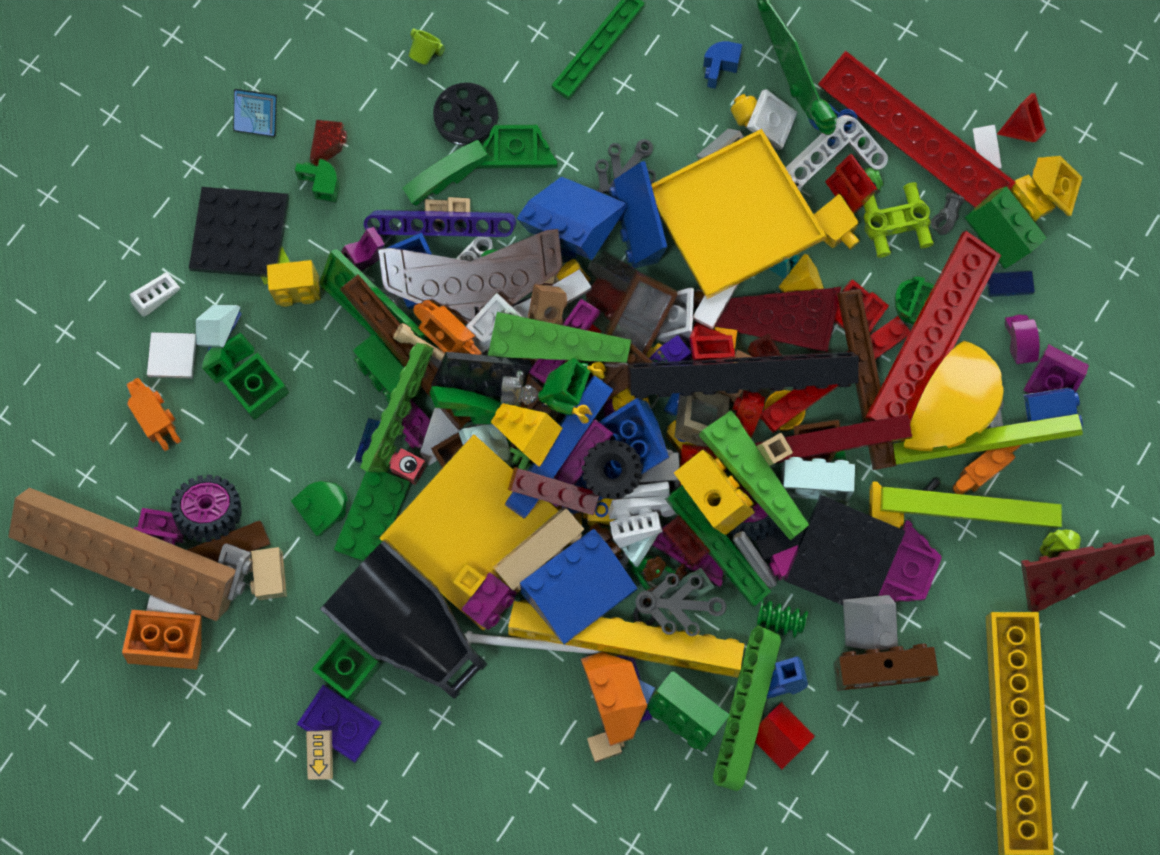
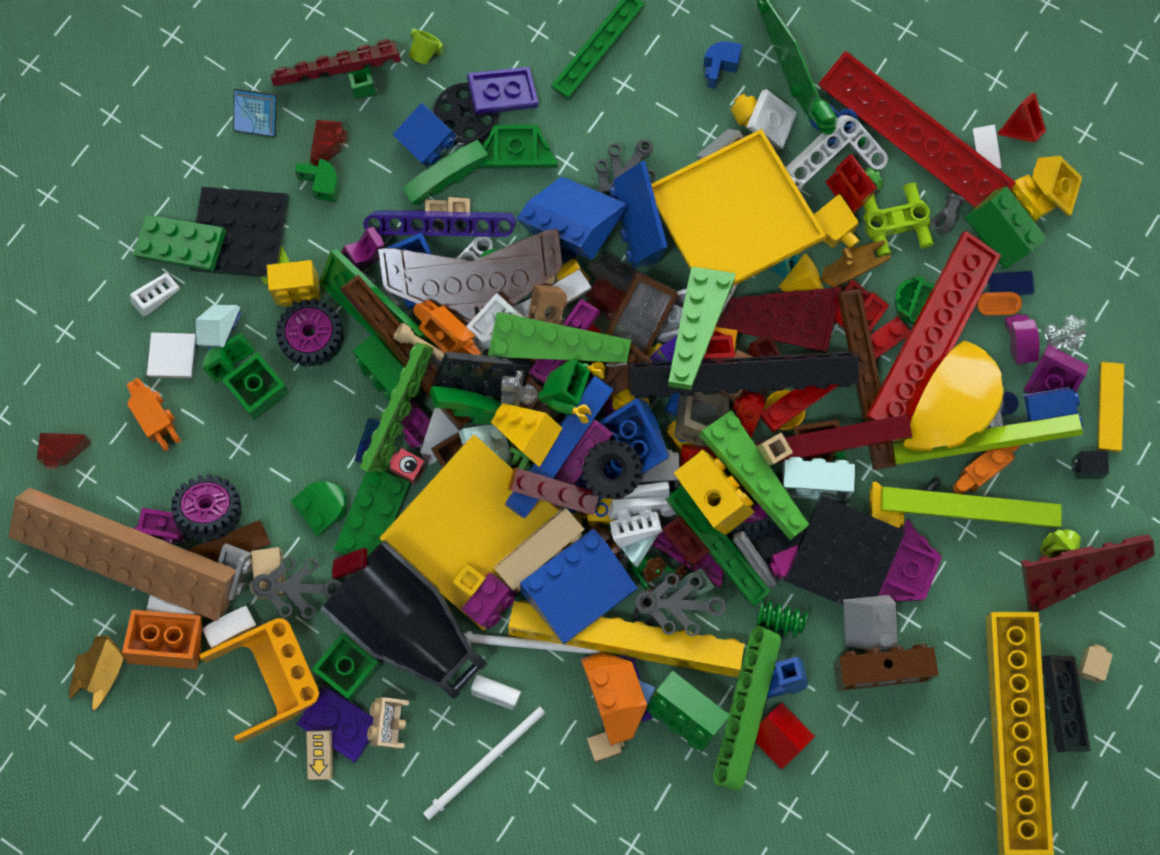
none -> clear red slope [37,433,91,468]
none -> pearl gold shield [69,635,124,710]
none -> green plate [133,215,226,271]
none -> light orange windscreen [199,618,319,743]
none -> white slope [202,606,256,649]
none -> dark grey plant [251,557,342,619]
none -> dark red wing [271,39,401,86]
none -> wheel [276,299,344,367]
none -> dark red piece [332,548,368,580]
none -> green brick [348,64,376,100]
none -> tan window [367,697,409,749]
none -> blue piece [392,103,458,168]
none -> white bar [423,706,546,820]
none -> dark purple tile [467,67,539,115]
none -> white brick [471,675,521,711]
none -> wing [668,267,736,390]
none -> pearl gold shield [821,240,891,287]
none -> orange tile [976,292,1022,316]
none -> clear blue tile [1001,392,1019,416]
none -> black plate [1042,655,1091,753]
none -> clear hips [1044,314,1087,352]
none -> black brick [1071,451,1109,479]
none -> tan brick [1077,645,1113,684]
none -> yellow tile [1097,362,1124,452]

